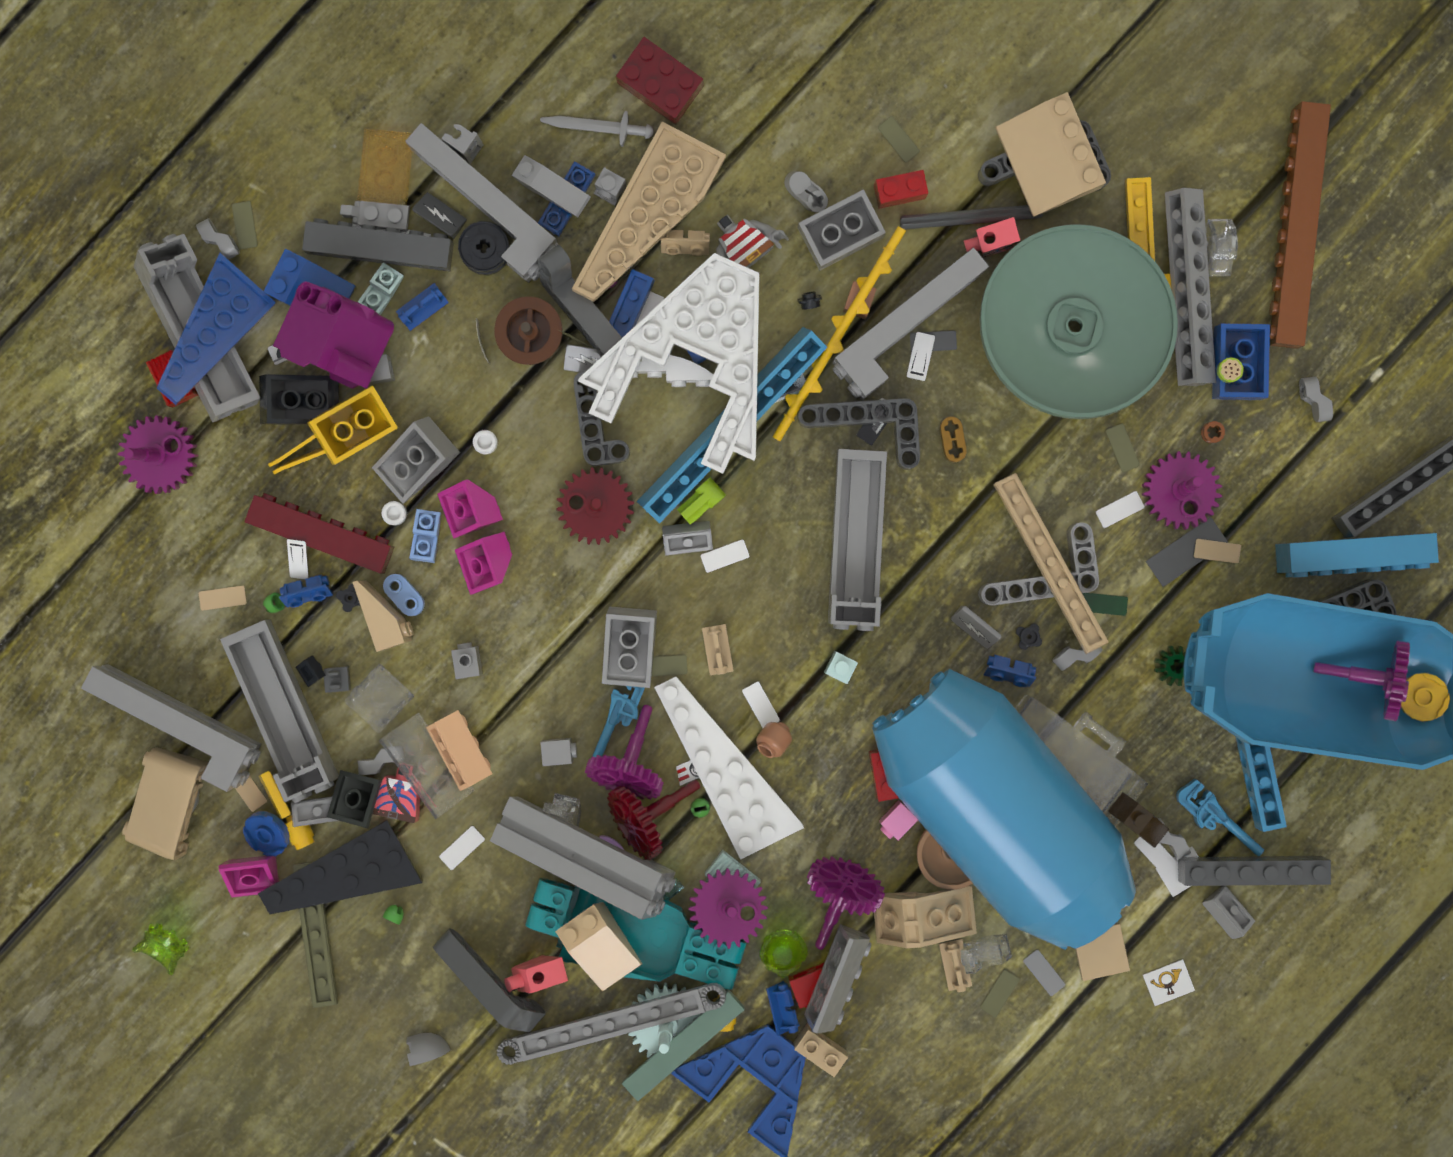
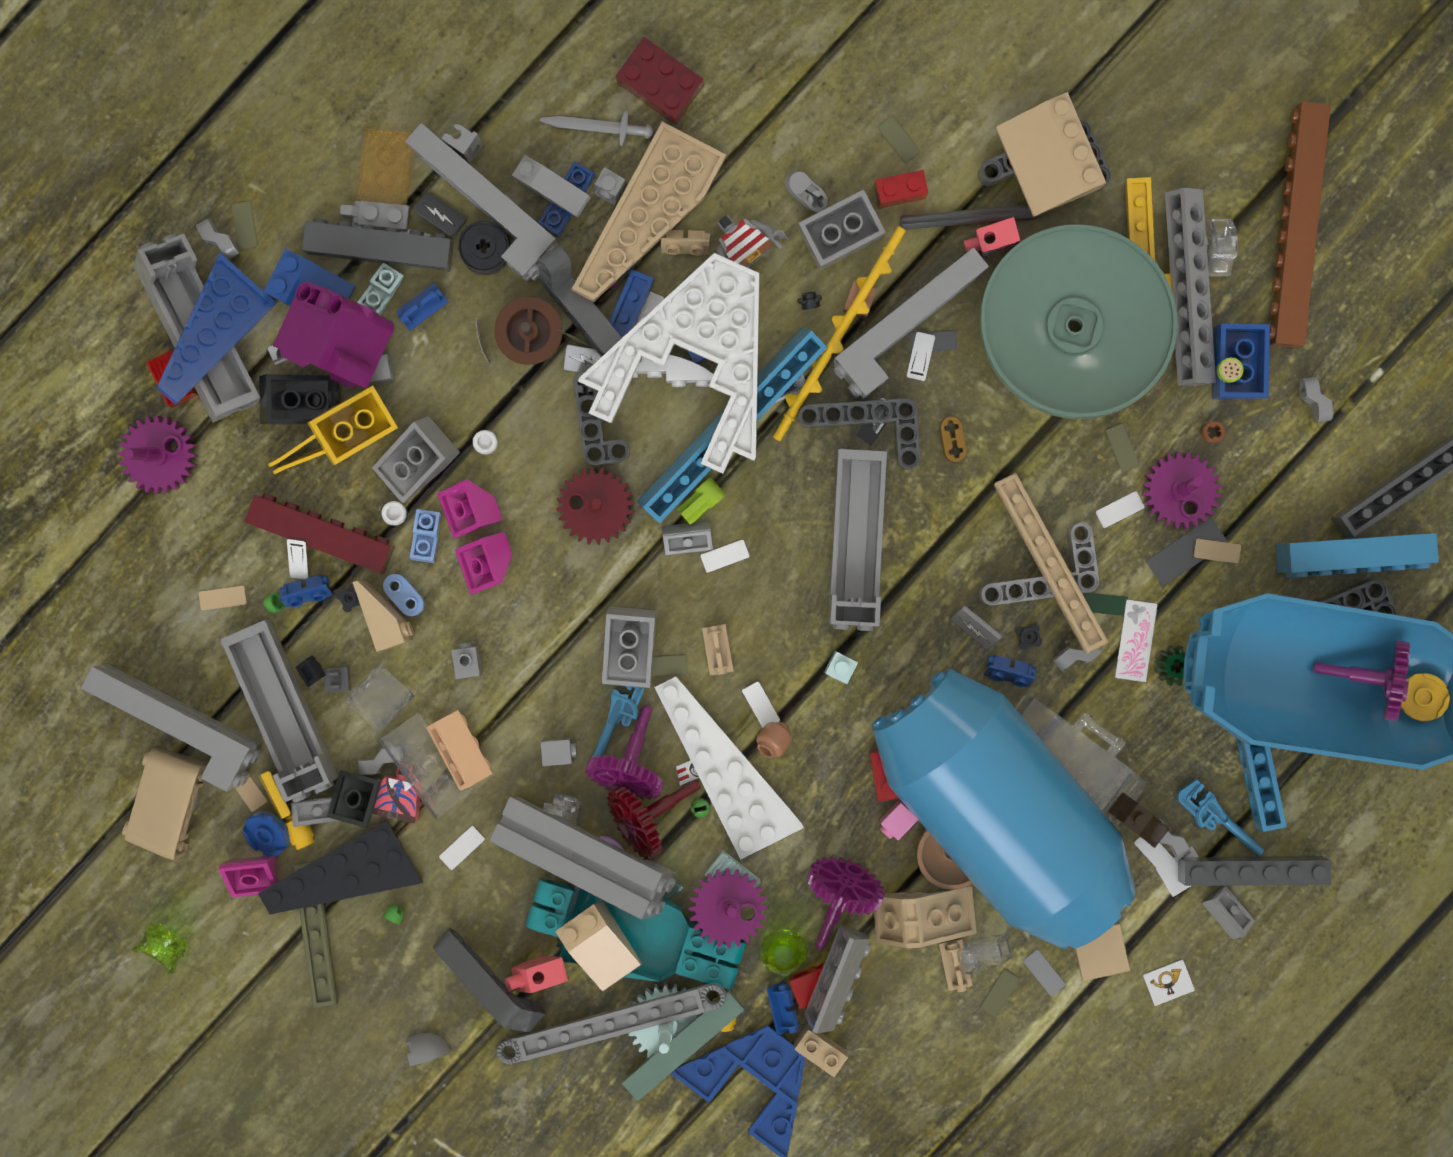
none -> white sticker [1115,600,1157,682]

